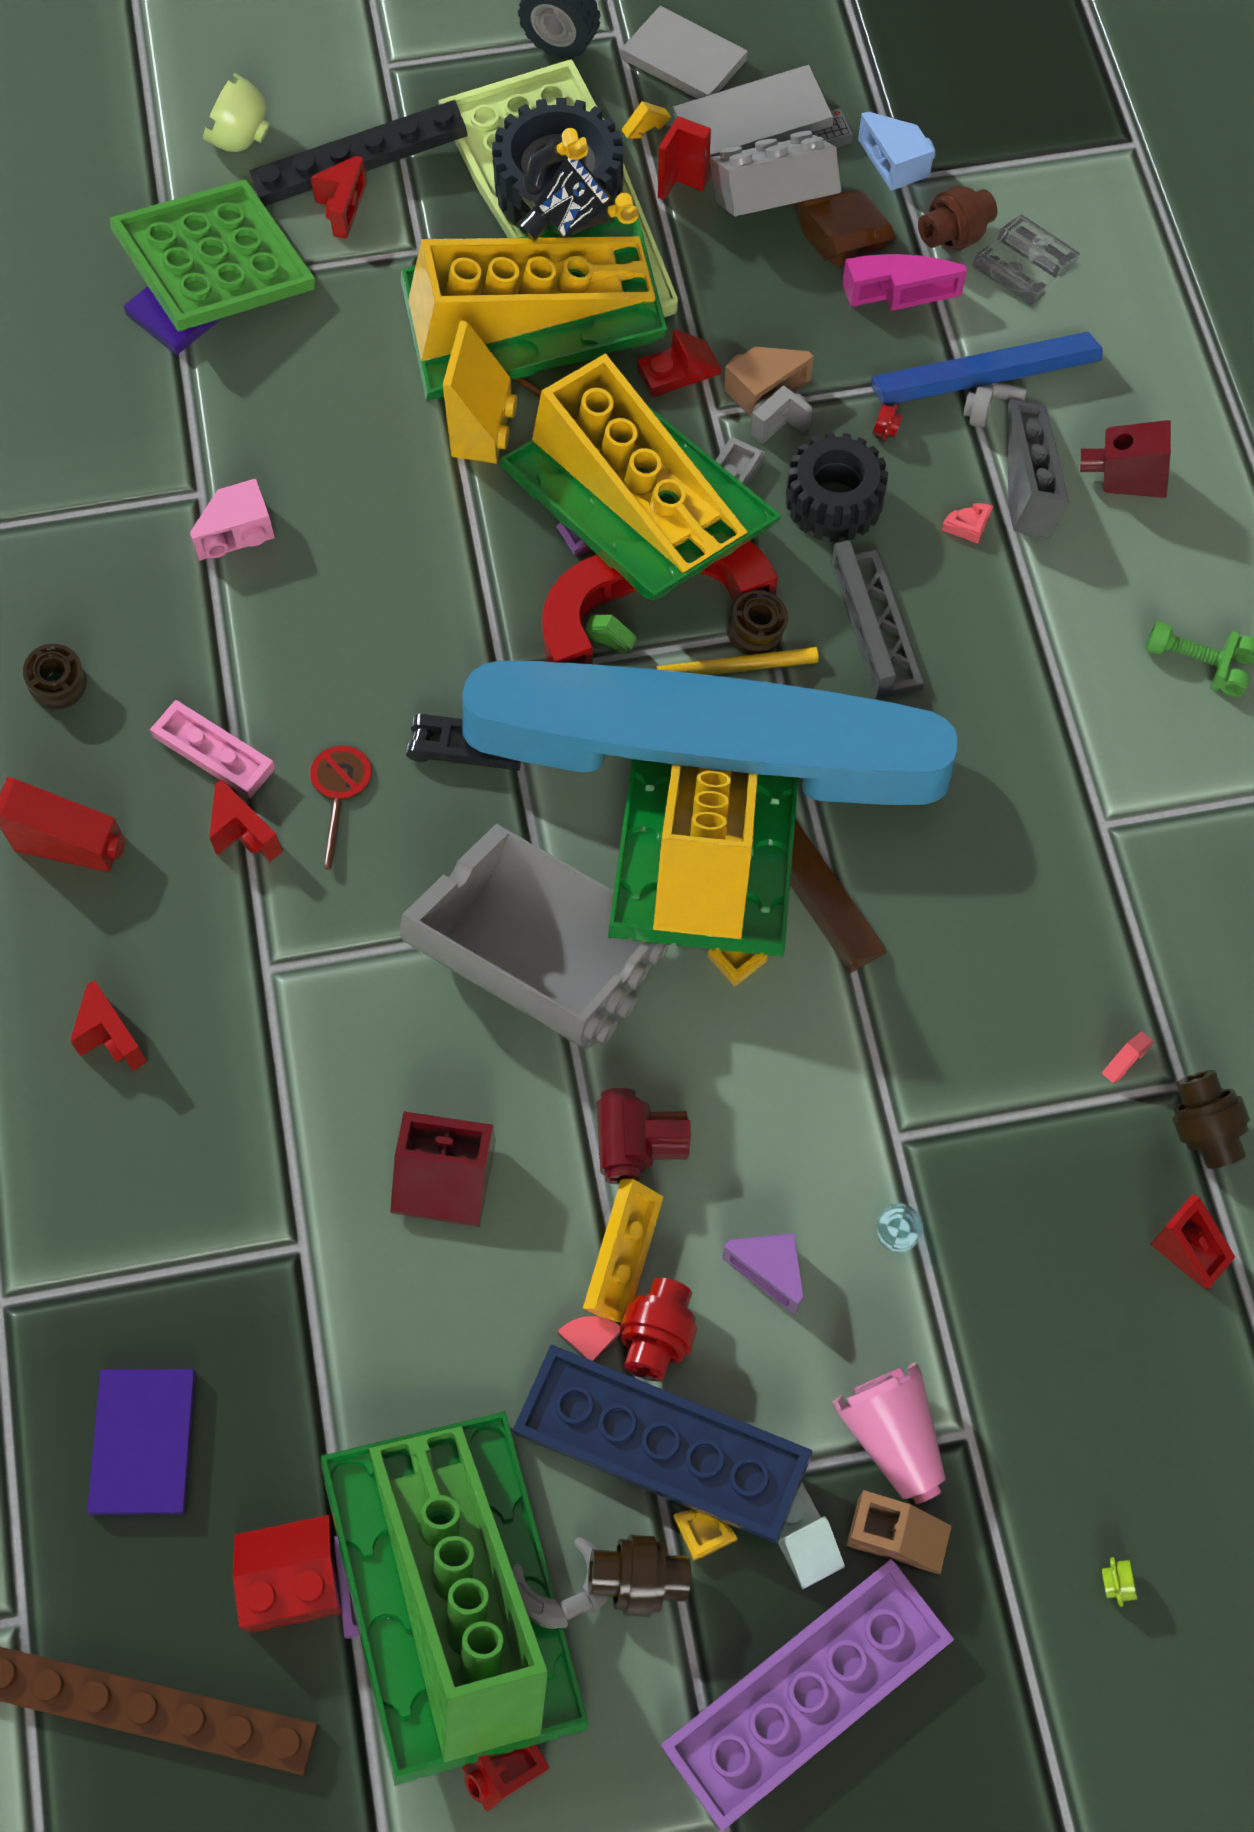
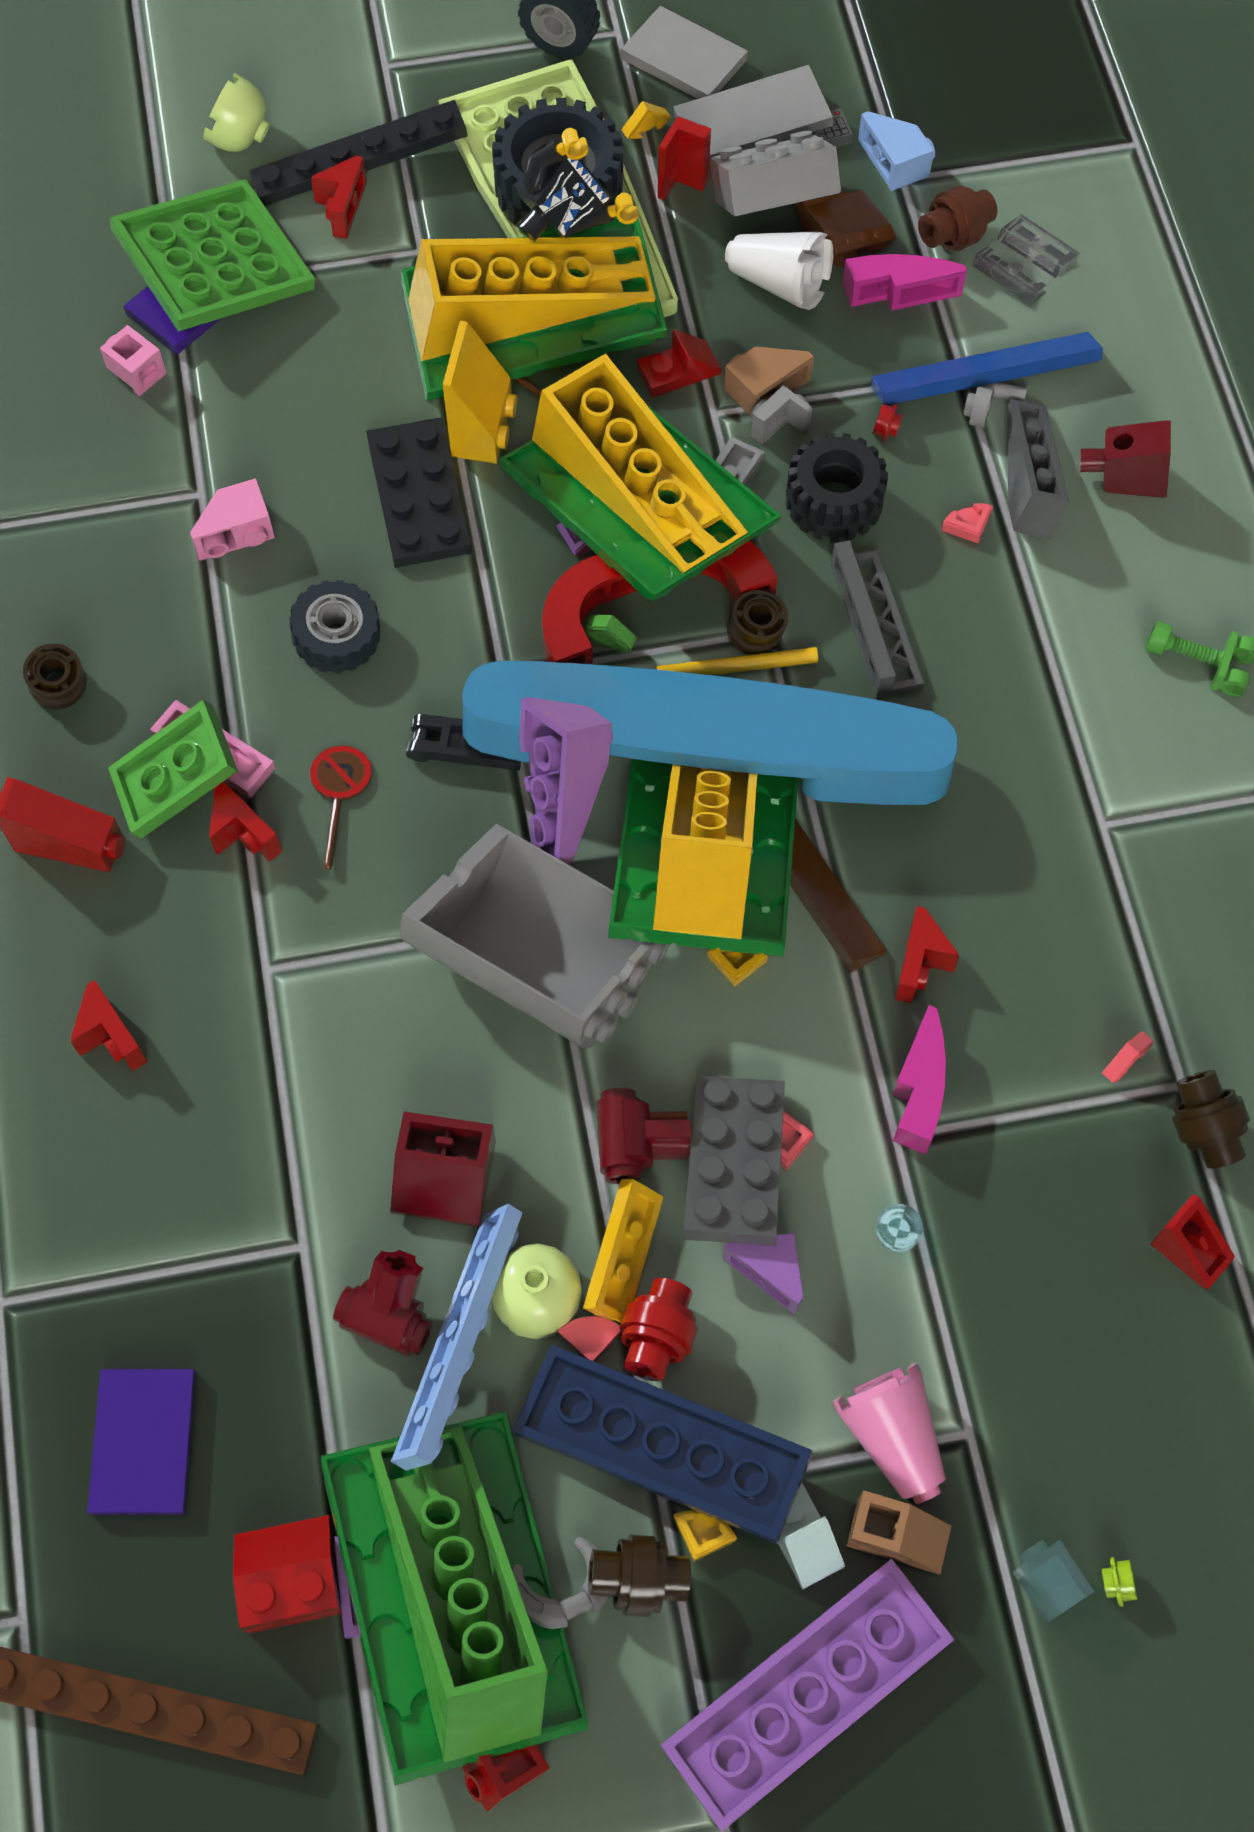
none -> bright pink brick [100,325,167,397]
none -> bright green plate [108,700,238,839]
none -> black wheel [289,580,380,673]
none -> dark red piece [333,1250,433,1356]
none -> black plate [366,417,472,568]
none -> light blue plate [391,1204,523,1471]
none -> yellowish green cylinder [492,1243,582,1339]
none -> medium lavender wedge [519,697,613,866]
none -> dark grey plate [684,1076,785,1246]
none -> white cone [725,232,833,310]
none -> coral tile [780,1110,814,1171]
none -> dark pink slope [892,1005,946,1155]
none -> red slope [895,906,959,1004]
none -> clear light blue brick [1013,1539,1095,1623]

